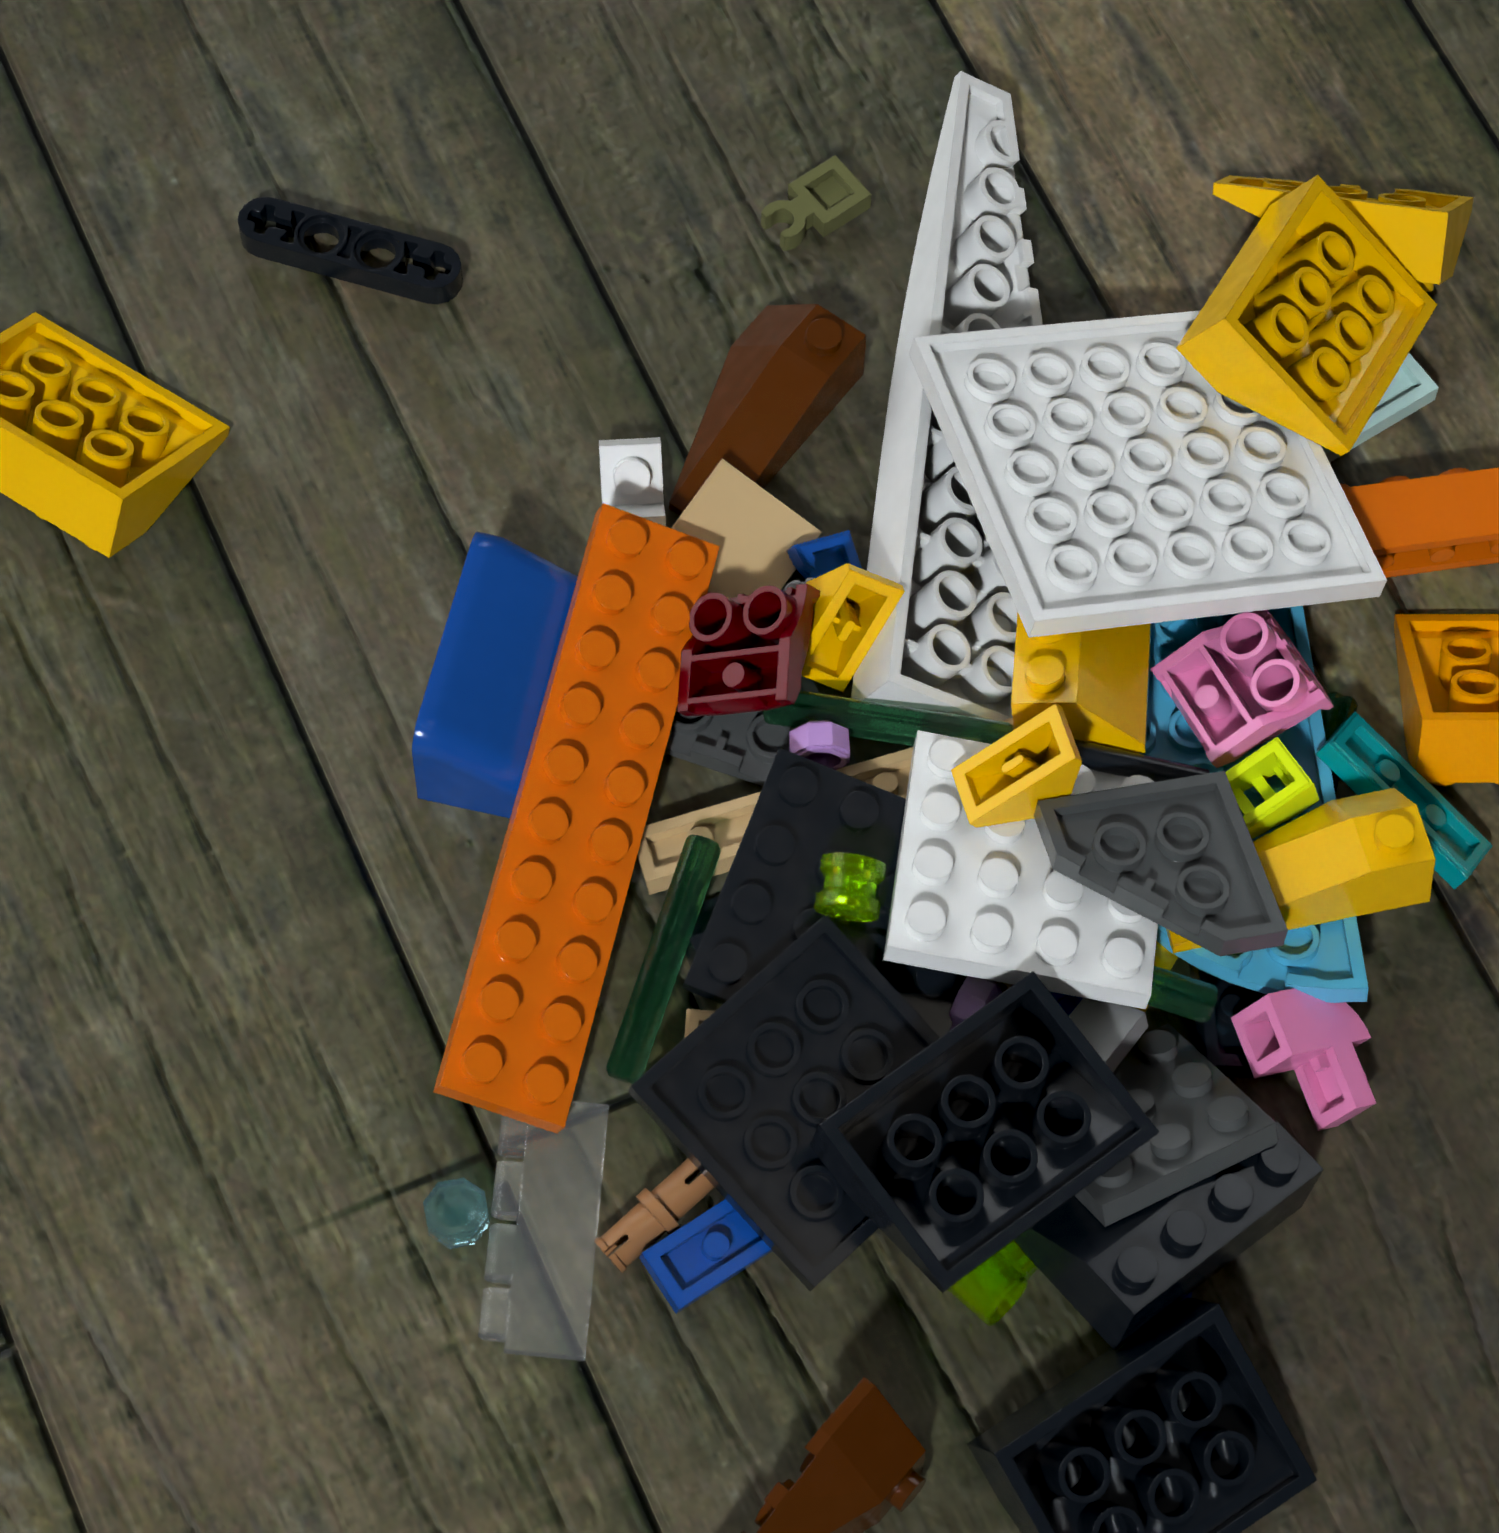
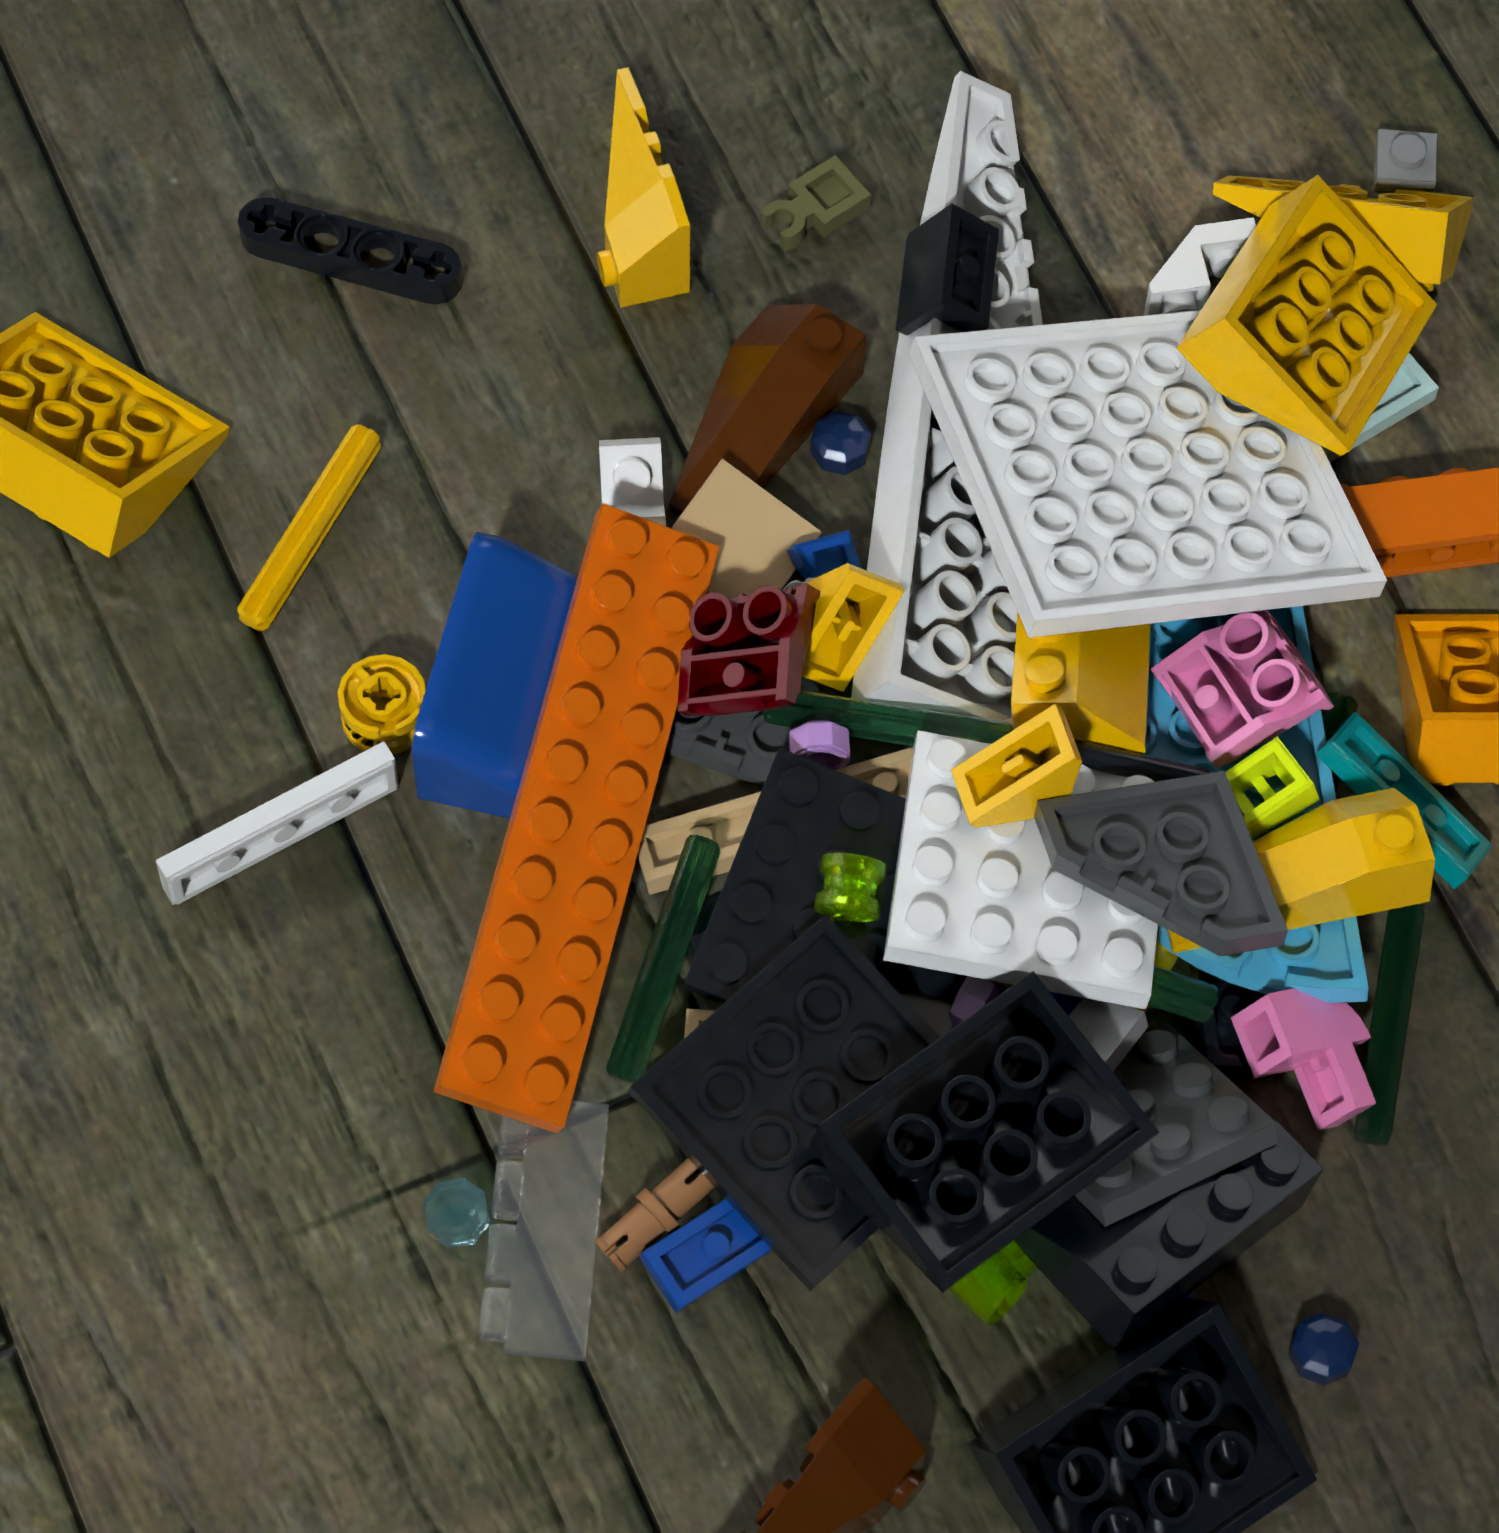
none -> white tile [155,741,399,905]
none -> yellow axle [237,424,381,631]
none -> yellow wheel [337,654,426,755]
none -> yellow wedge [596,67,690,308]
none -> dark blue tile [810,411,871,475]
none -> black panel [896,203,999,336]
none -> white slope [1143,217,1256,316]
none -> dark blue tile [1288,1312,1359,1386]
none -> clear green axle [1354,905,1425,1146]
none -> light grey plate [1374,129,1437,193]

